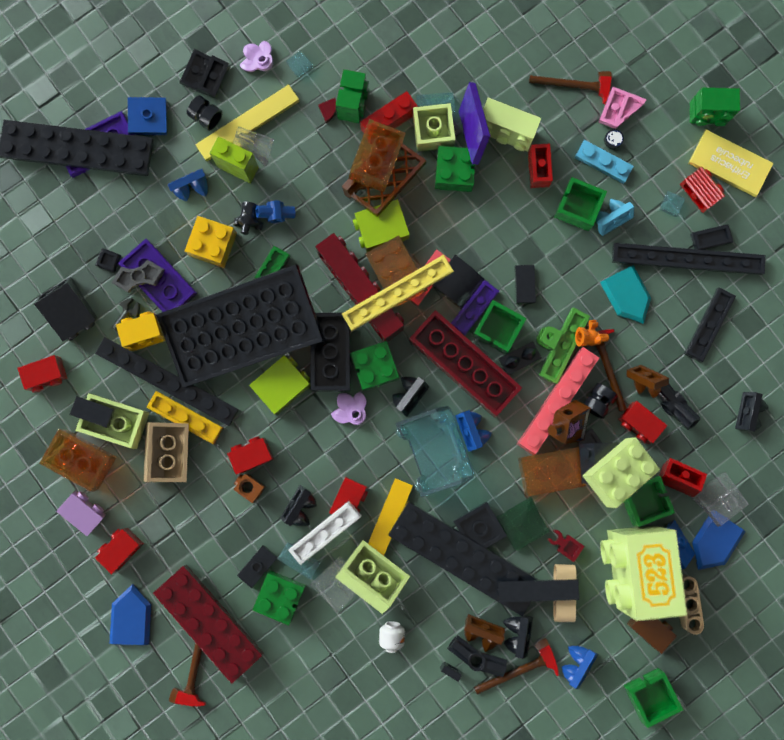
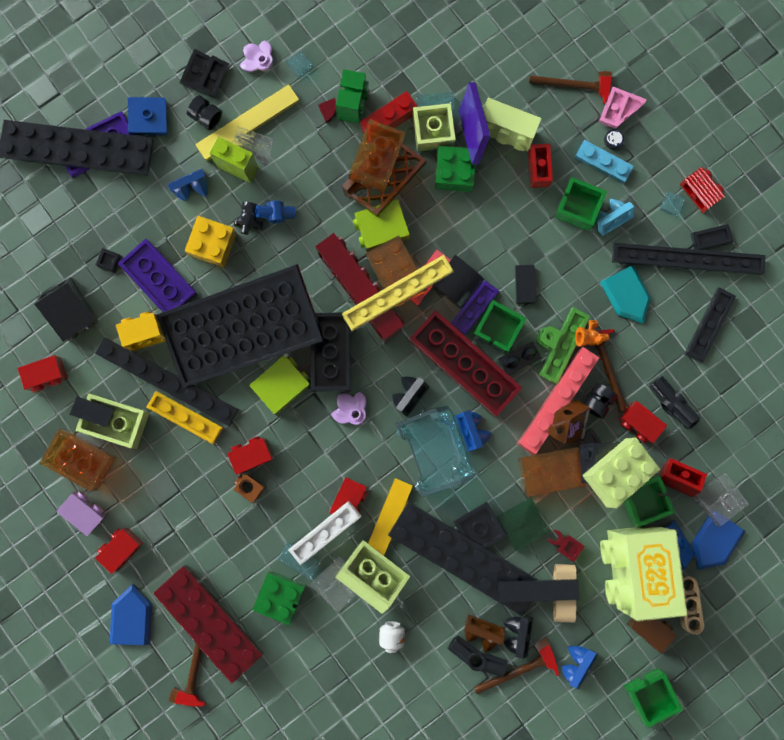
dark grey tile [112,260,166,293] -> none
pearl dark grey bar [112,298,140,331] -> none
tan slope [144,422,189,482] -> none
black plate [237,545,278,589] -> none
green plate [254,246,291,279] -> none
black tile [280,485,317,526] -> none
green piece [350,341,399,391] -> none
black tile [440,661,462,682] -> none
reddish brown tile [626,365,669,398] -> none
light yellow tile [688,130,773,197] -> none
green piece [690,87,740,126] -> none
black tile [735,392,768,432] -> none

